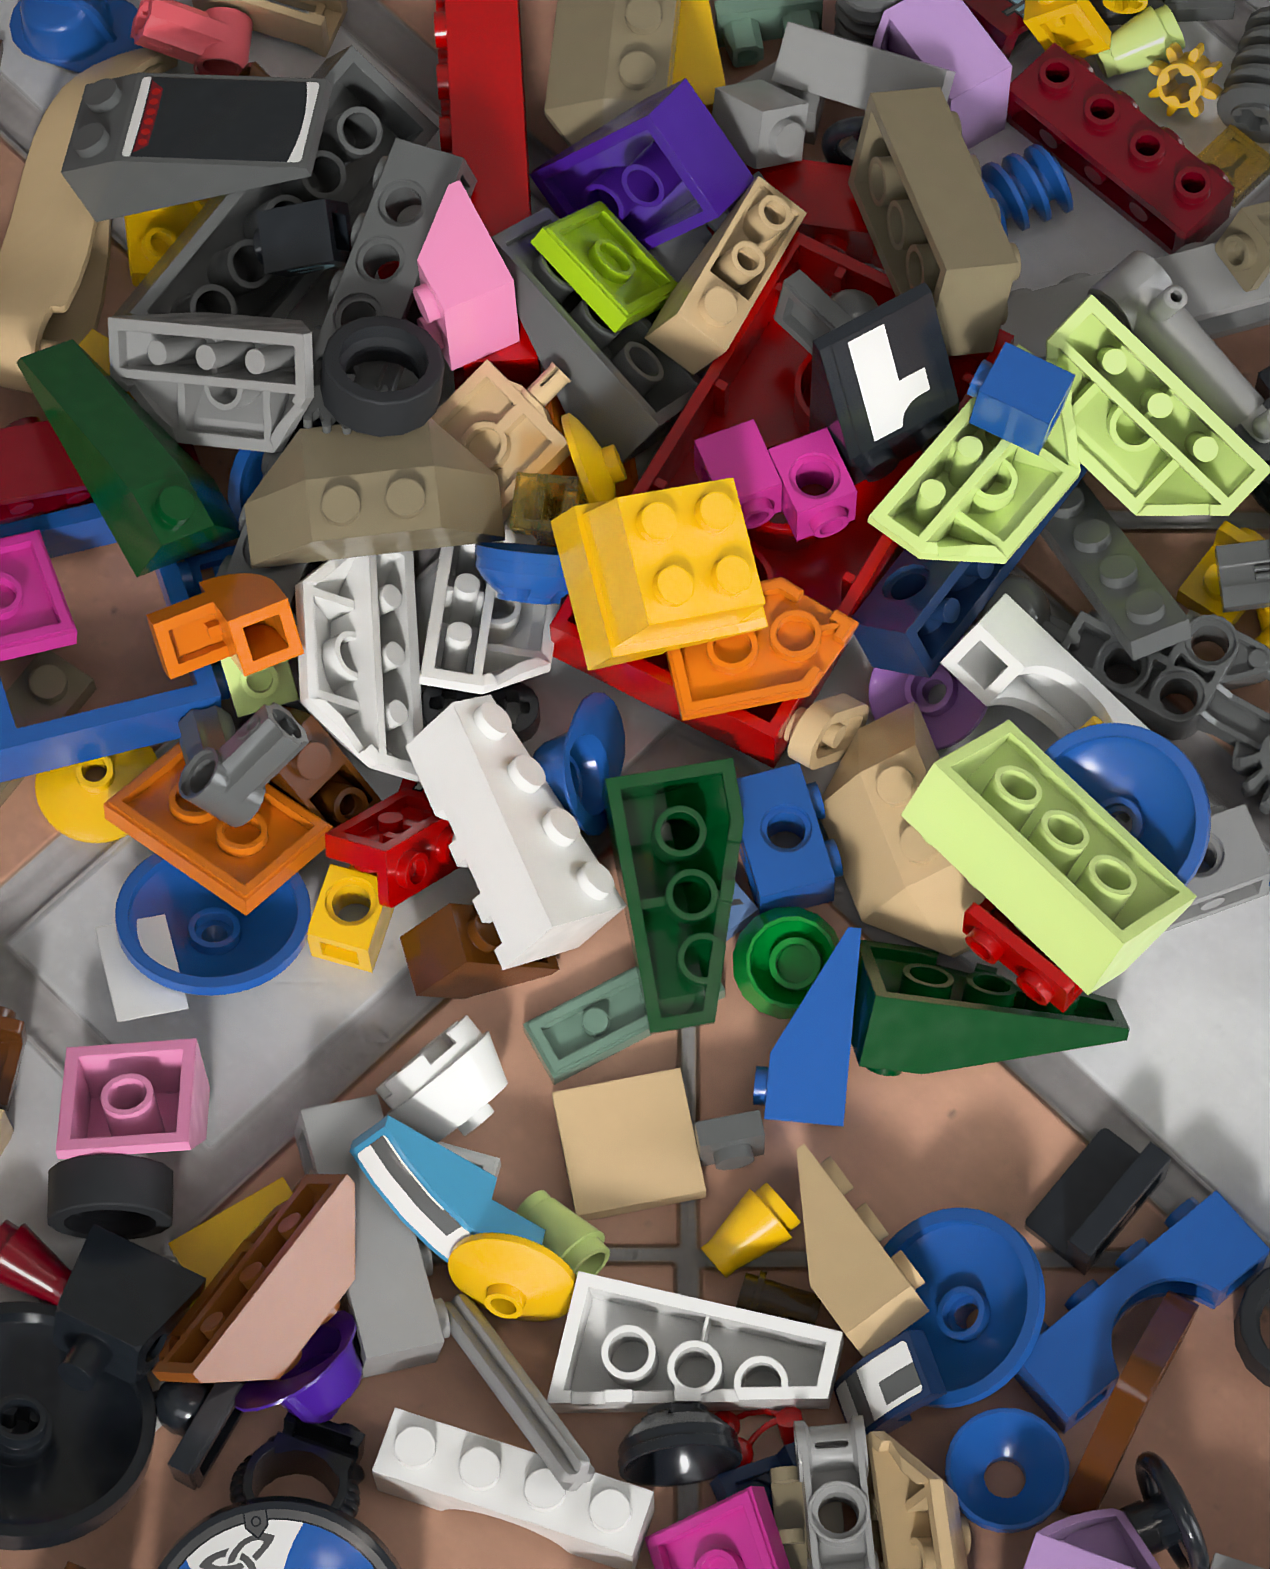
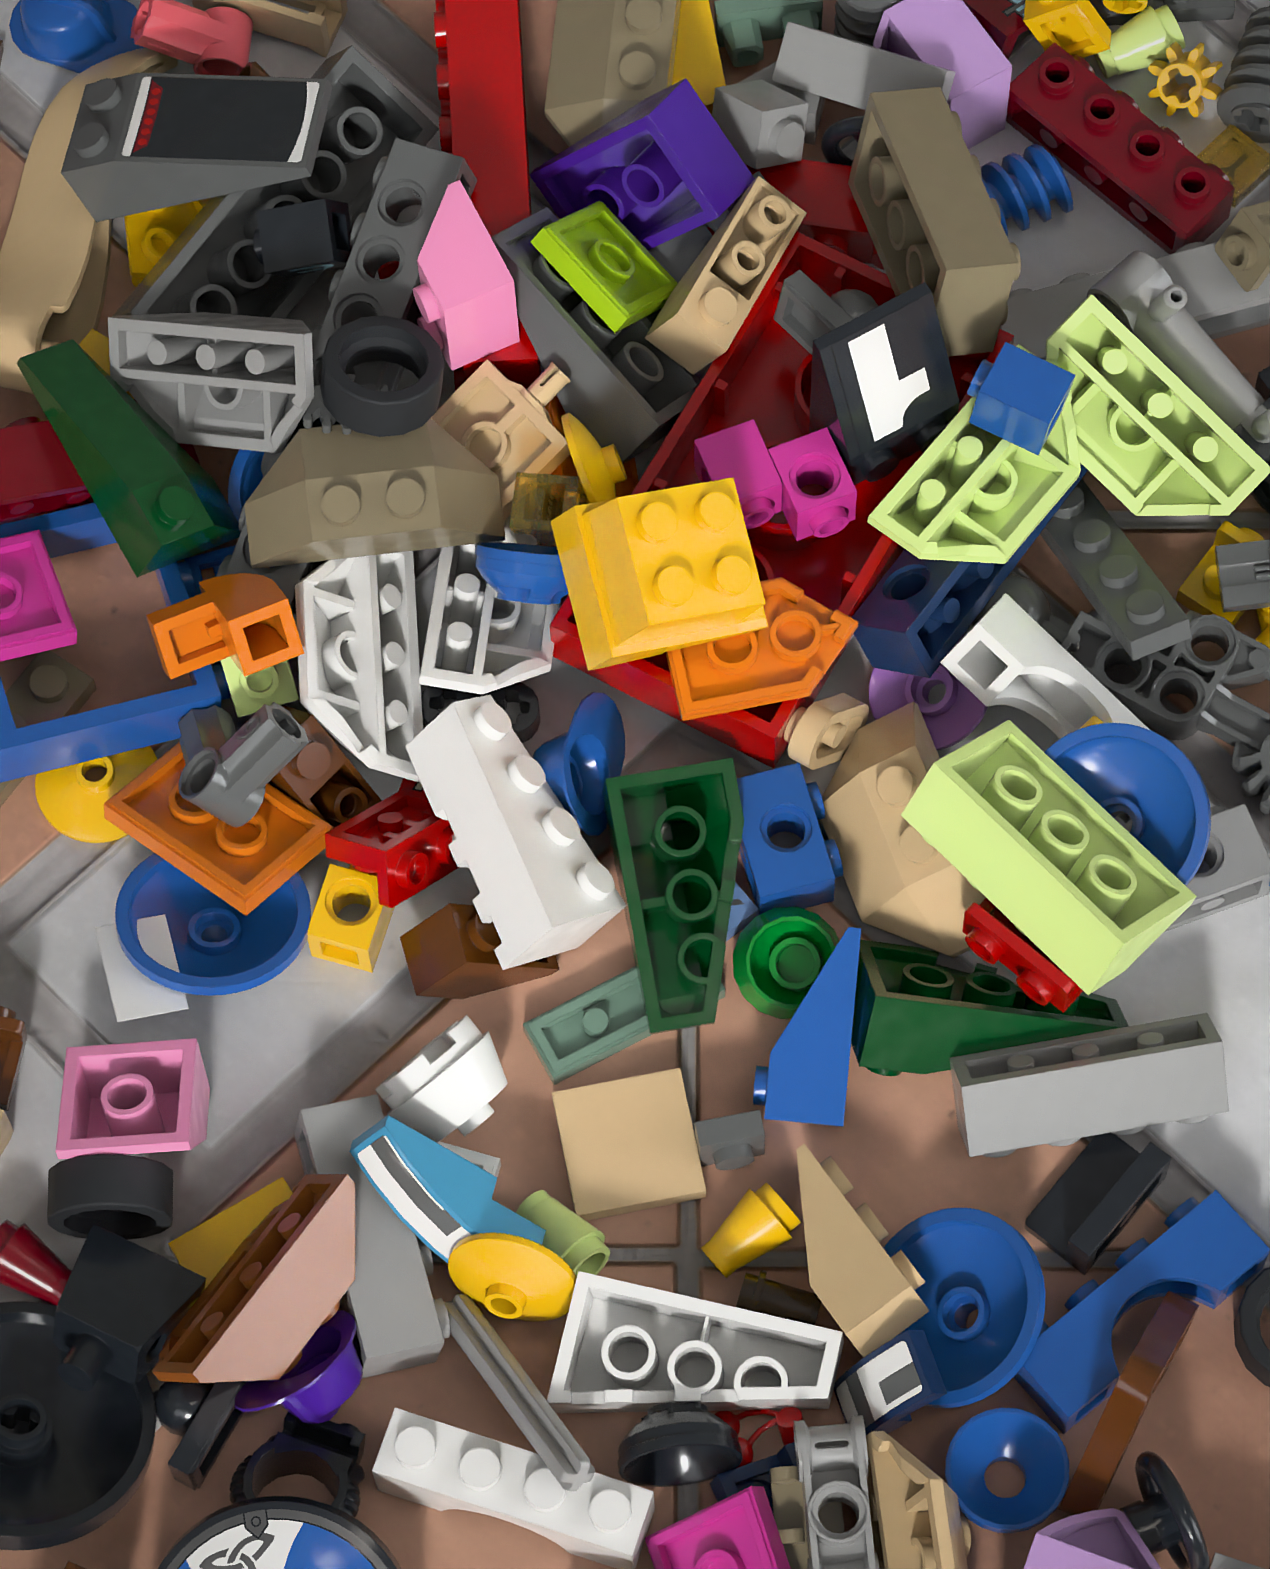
none -> light grey brick [950,1013,1229,1158]

